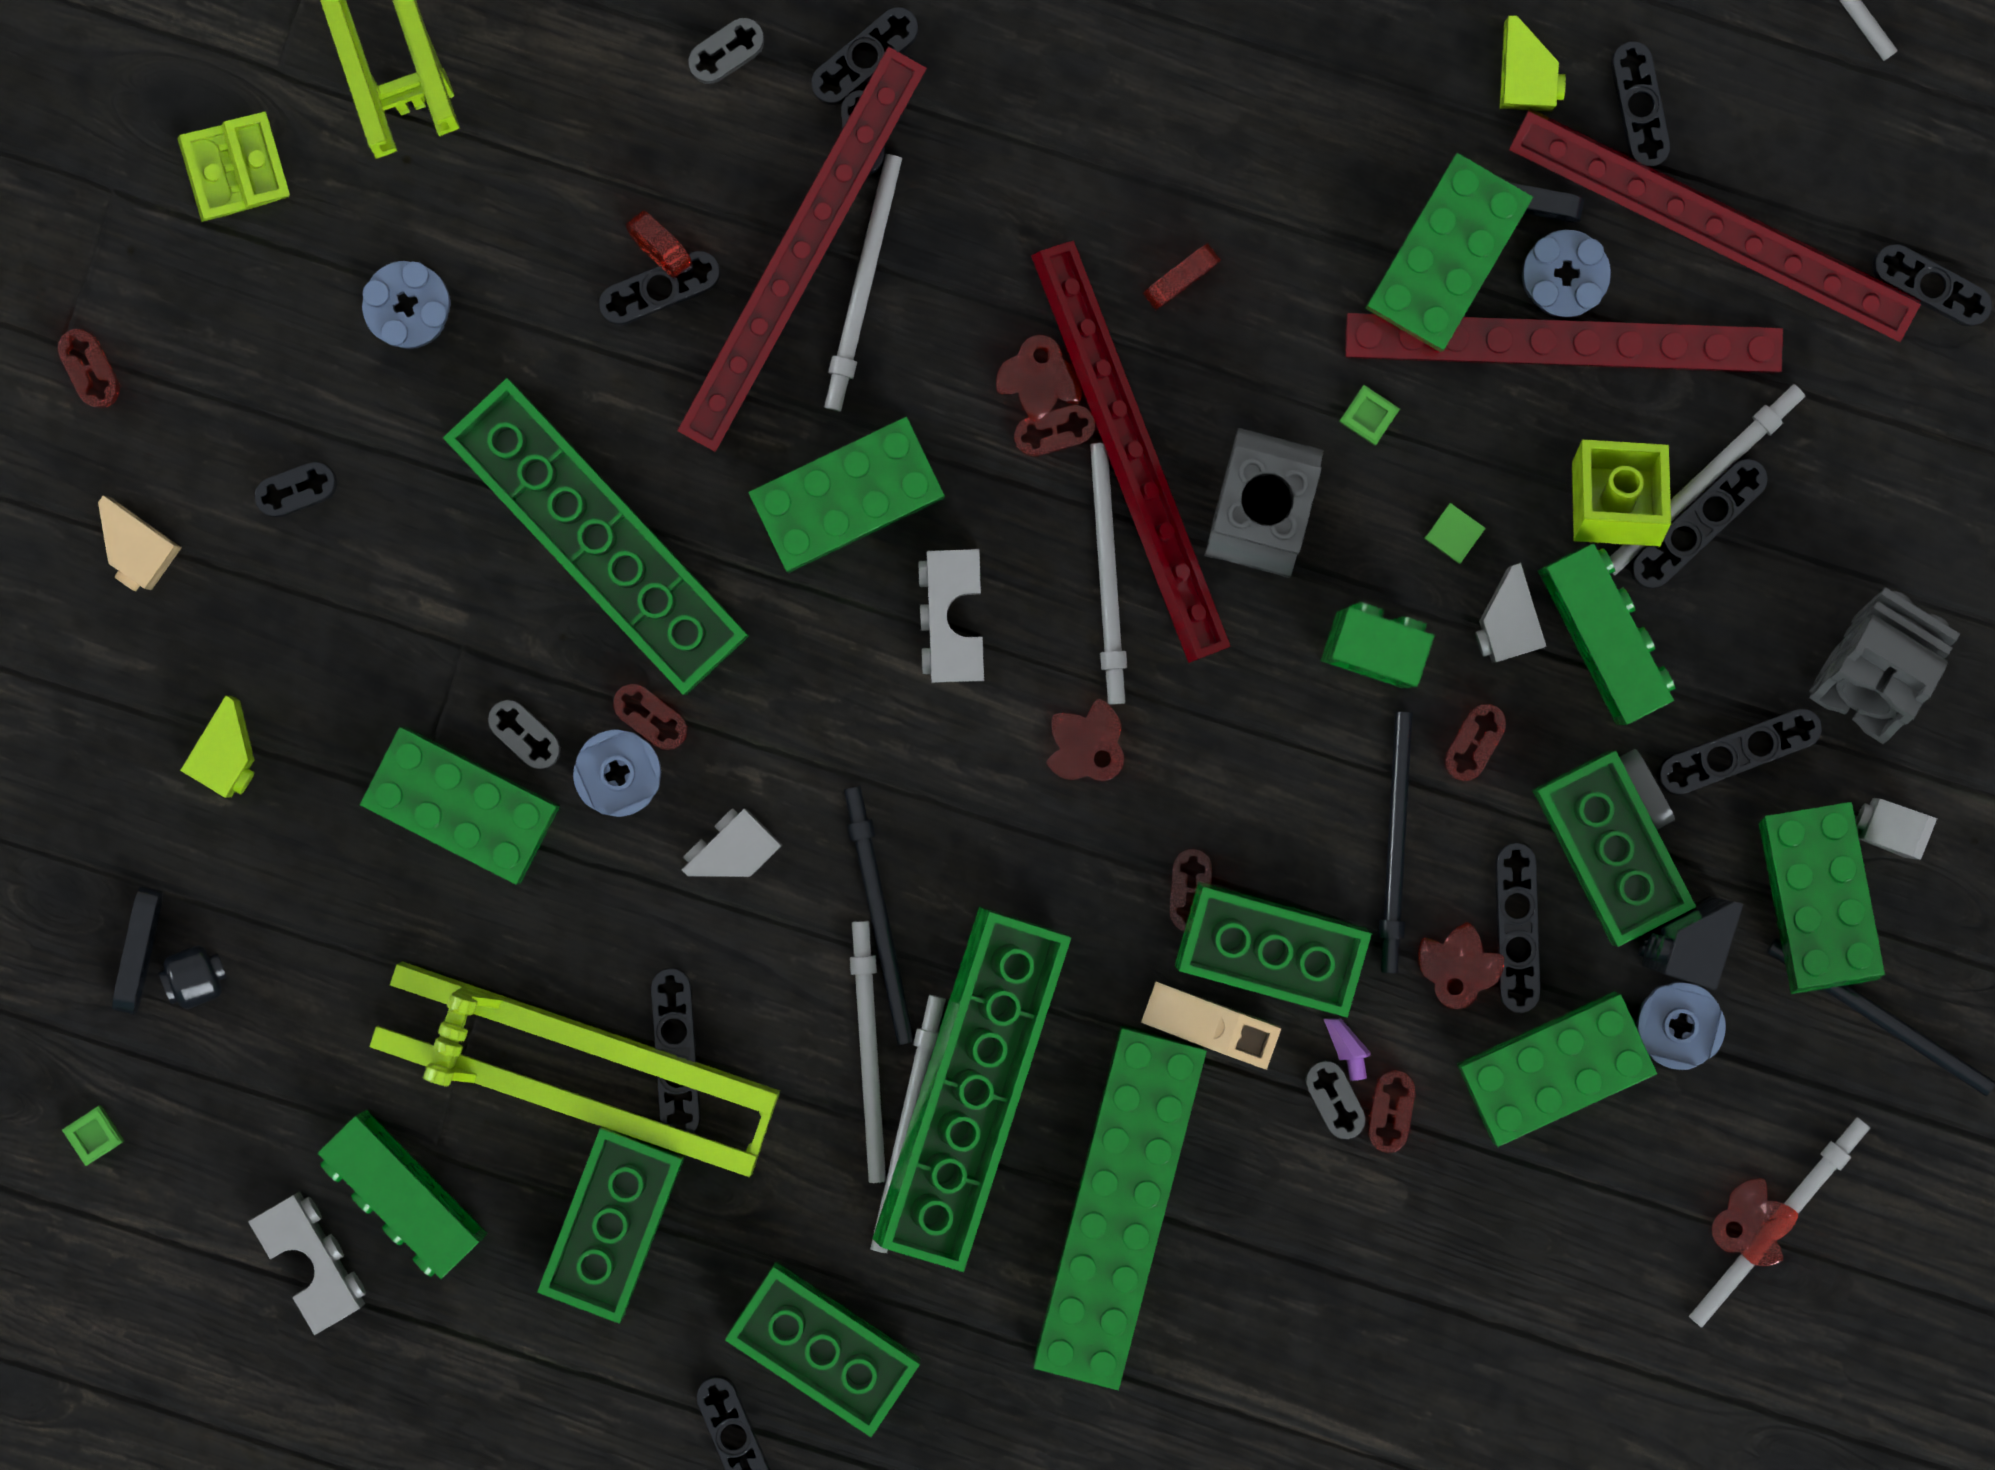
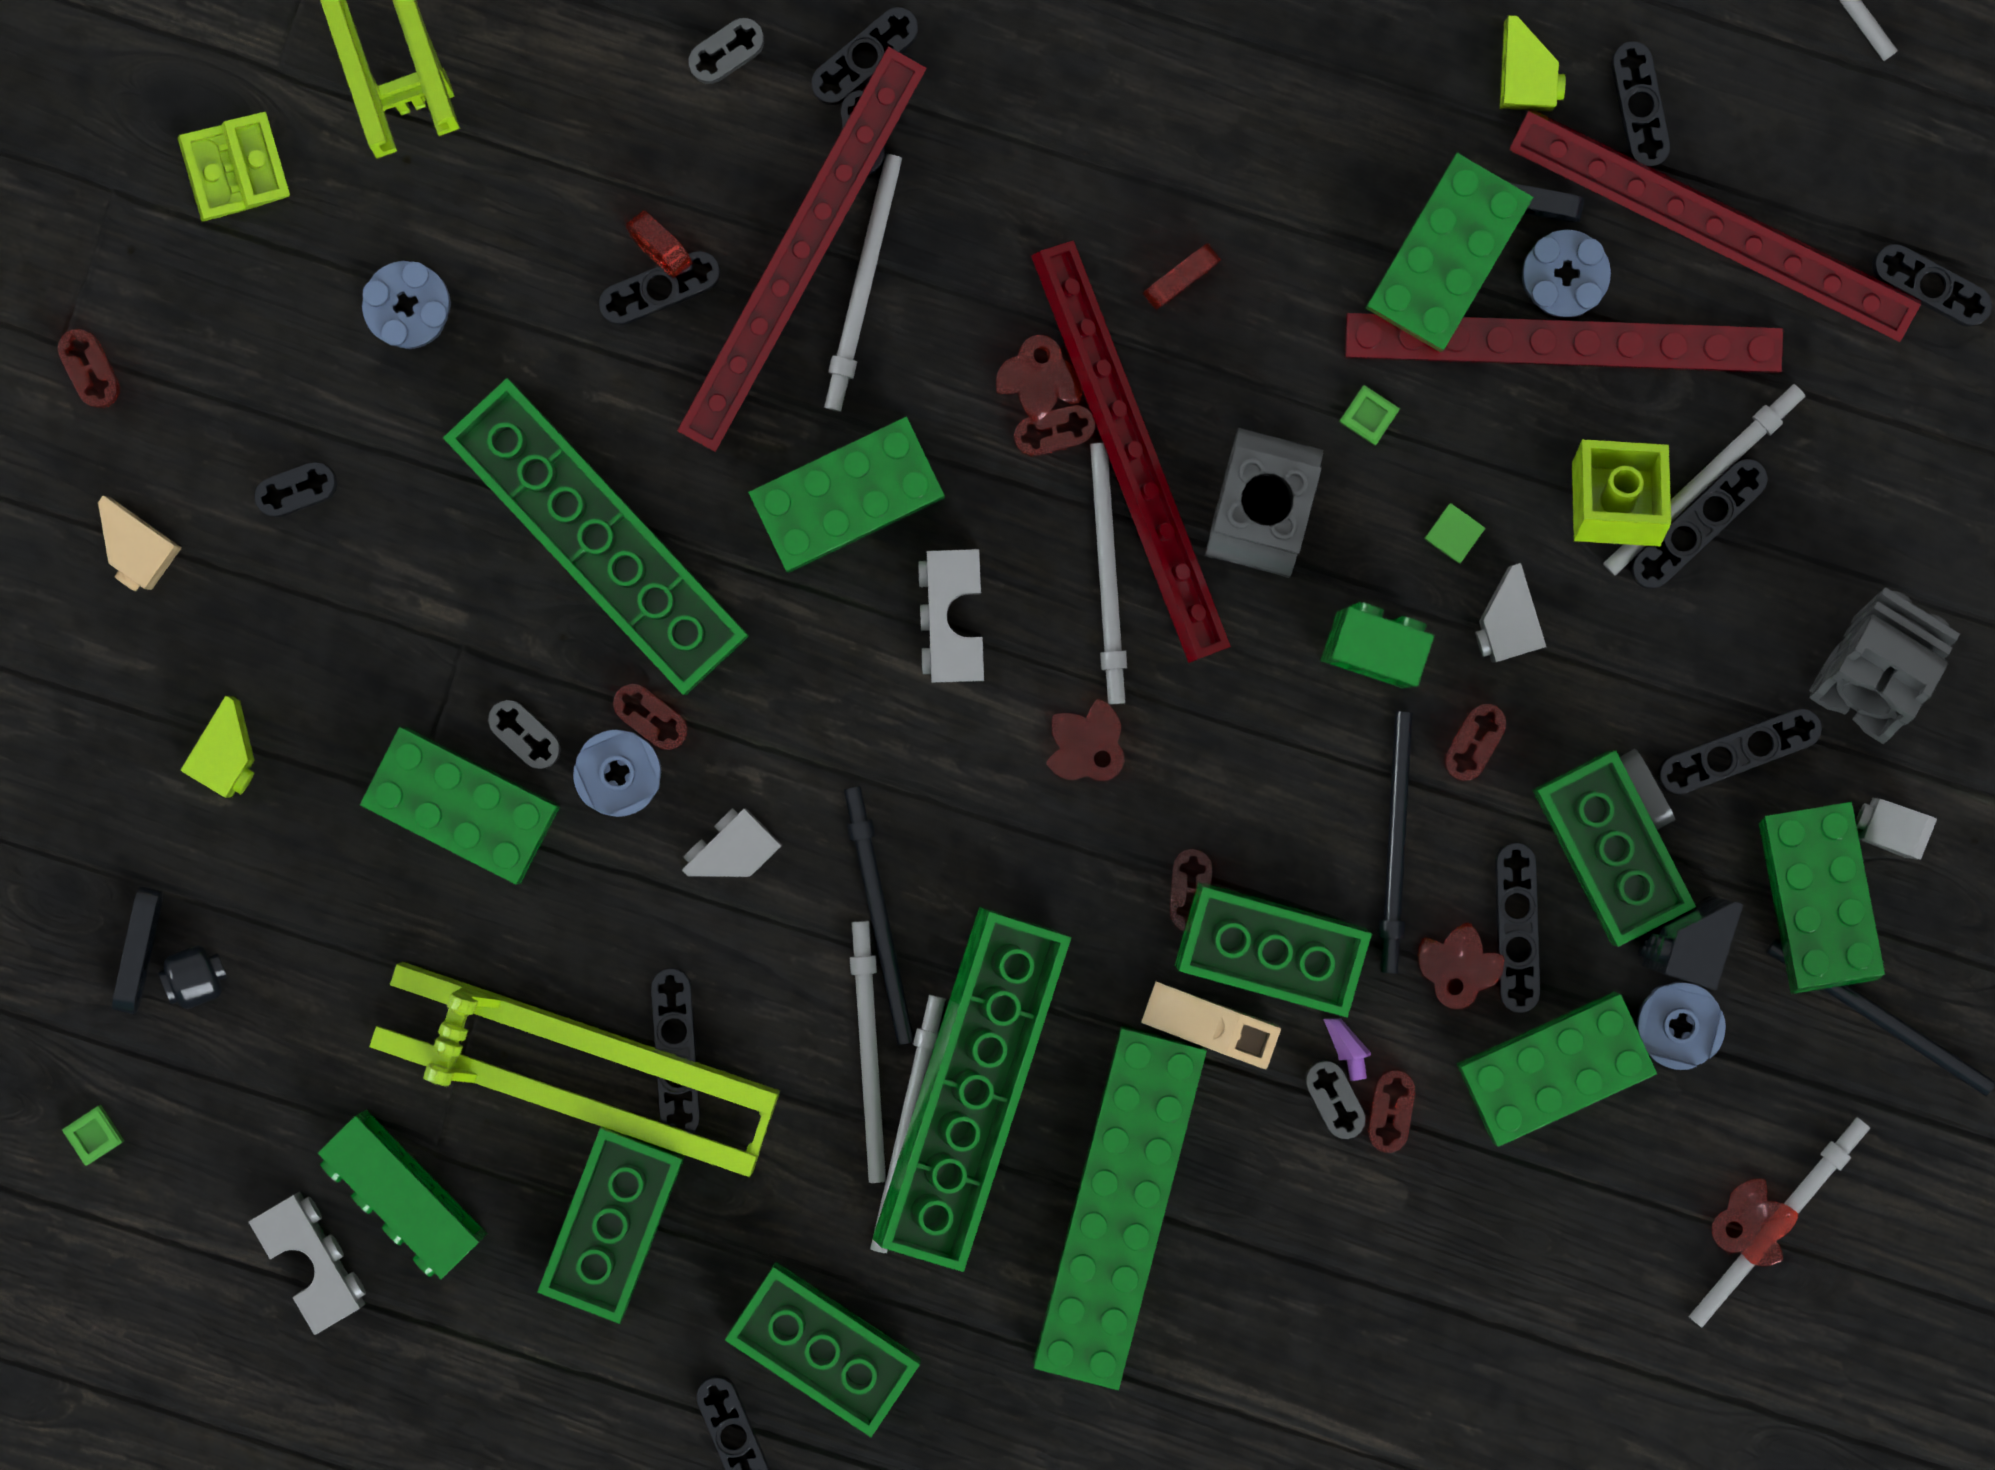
green brick [1537,543,1675,725] -> none

